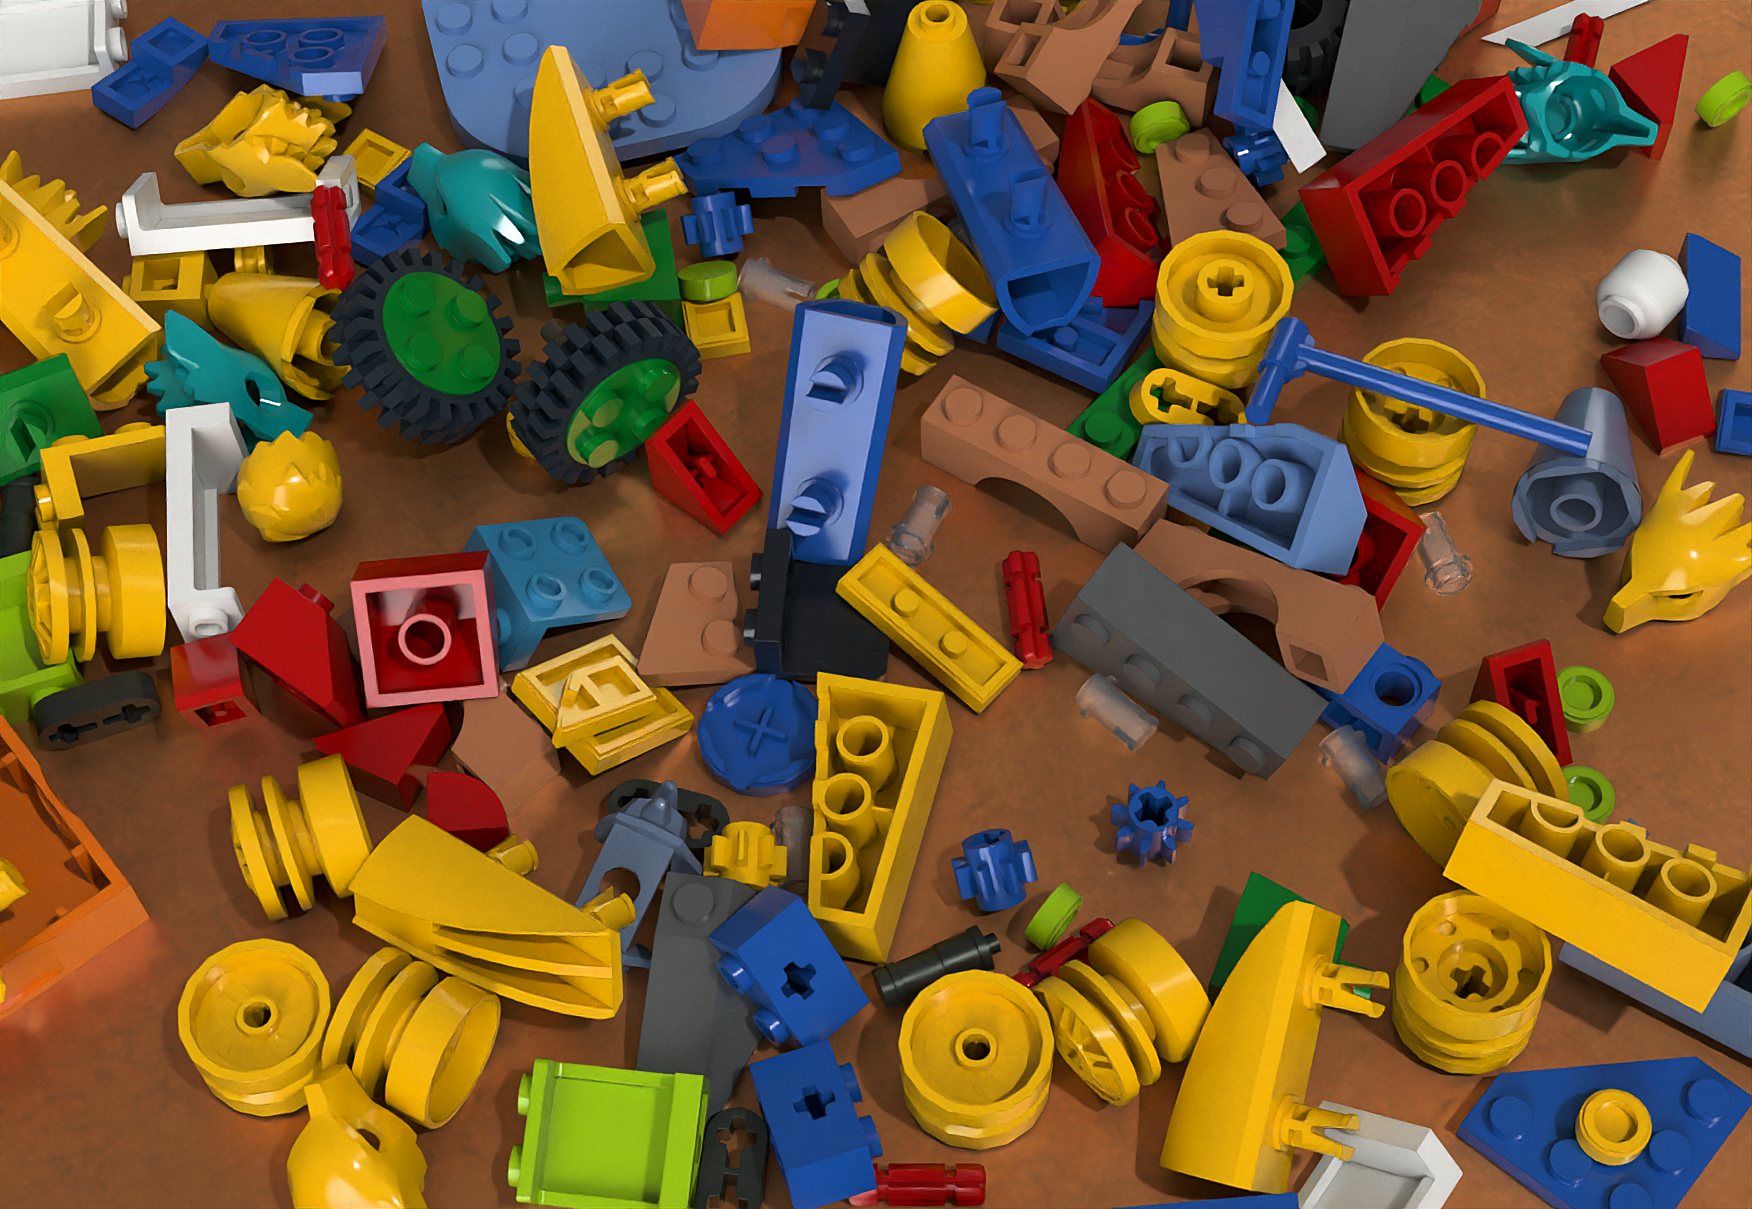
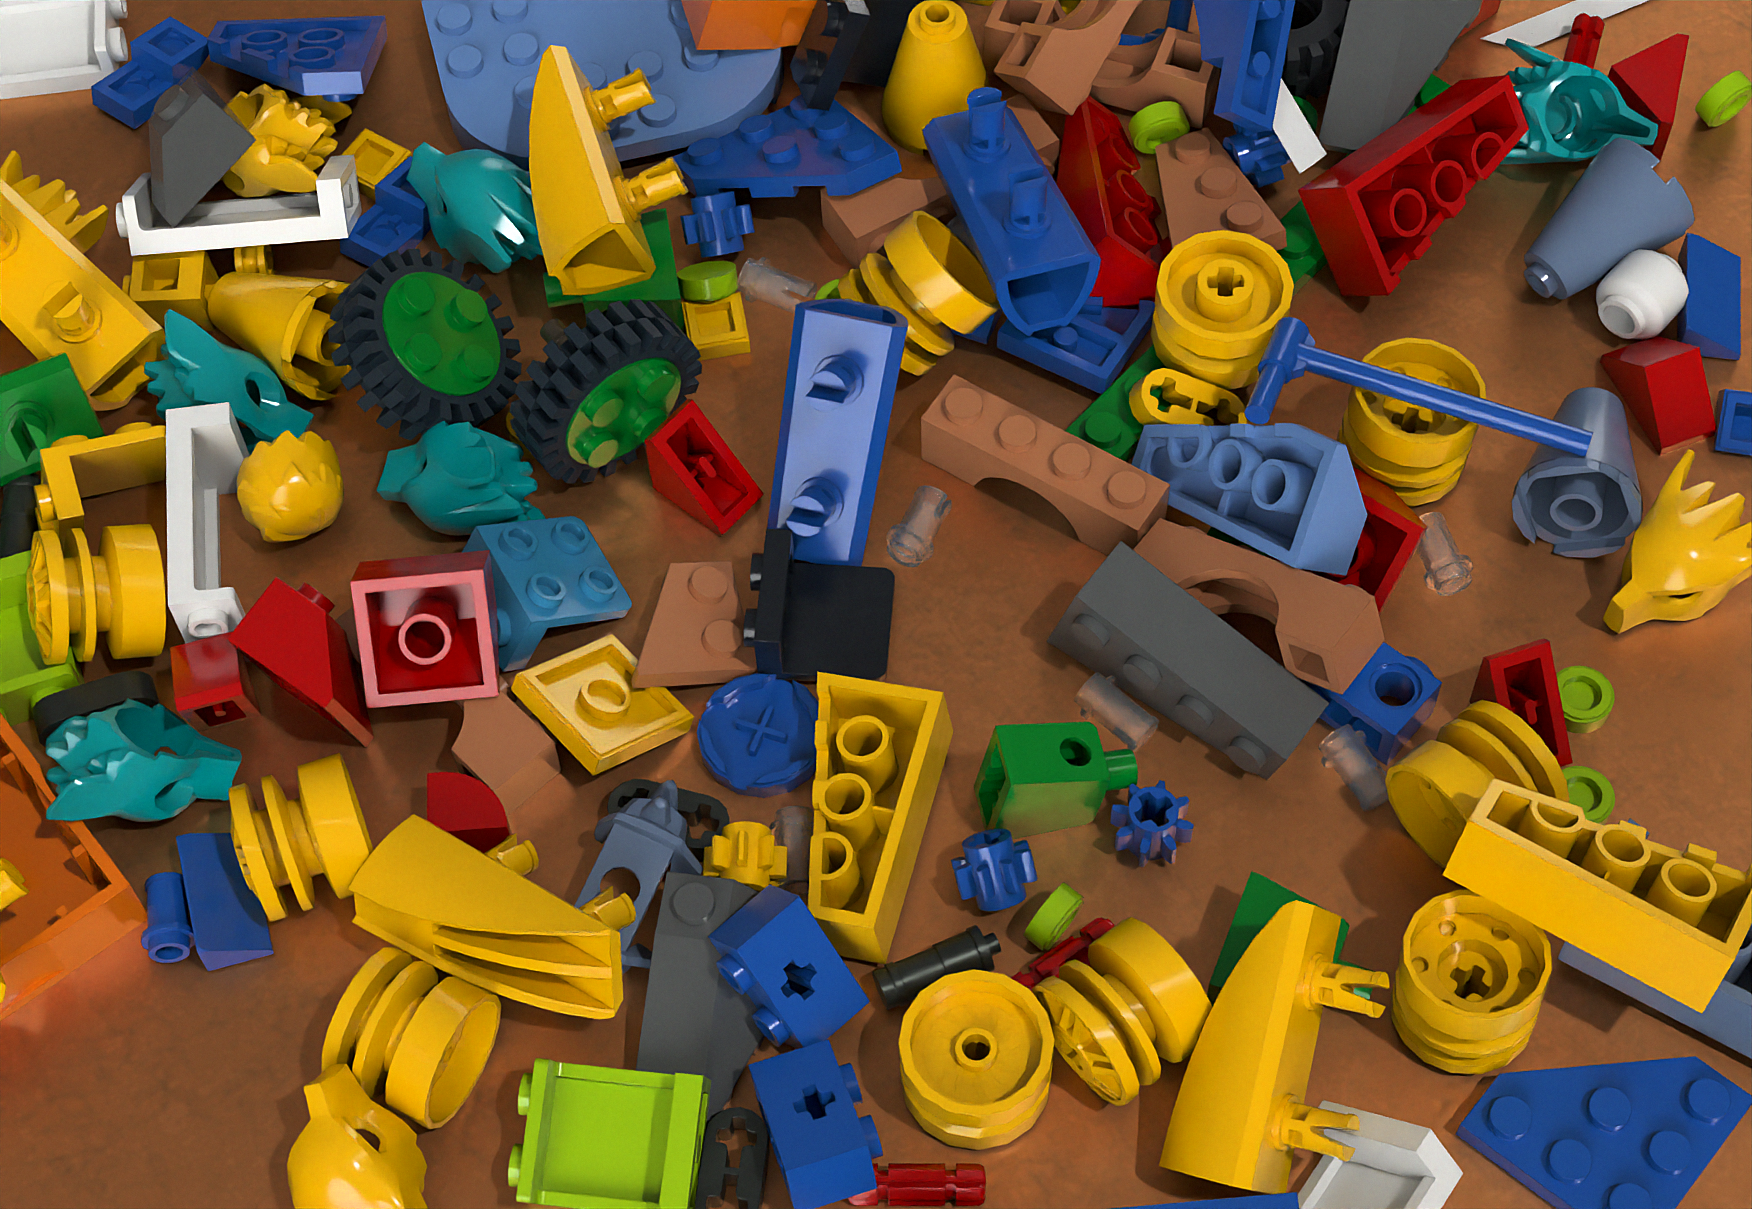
yellow wheel [178,938,338,1117] -> none
red axle [310,185,355,291] -> none
red slope [313,702,454,814] -> none
yellow tile [551,655,658,748] -> none
yellow tile [835,542,1024,714] -> none
red axle [1002,550,1054,670] -> none
yellow tile [1575,1089,1652,1165] -> none
none -> teal piece [45,698,242,822]
none -> blue pin [141,872,195,963]
none -> dark grey wedge [149,67,256,228]
none -> blue slope [176,833,274,971]
none -> teal piece [376,421,545,536]
none -> green torso [974,722,1138,840]
none -> sand blue cone [1524,137,1695,300]

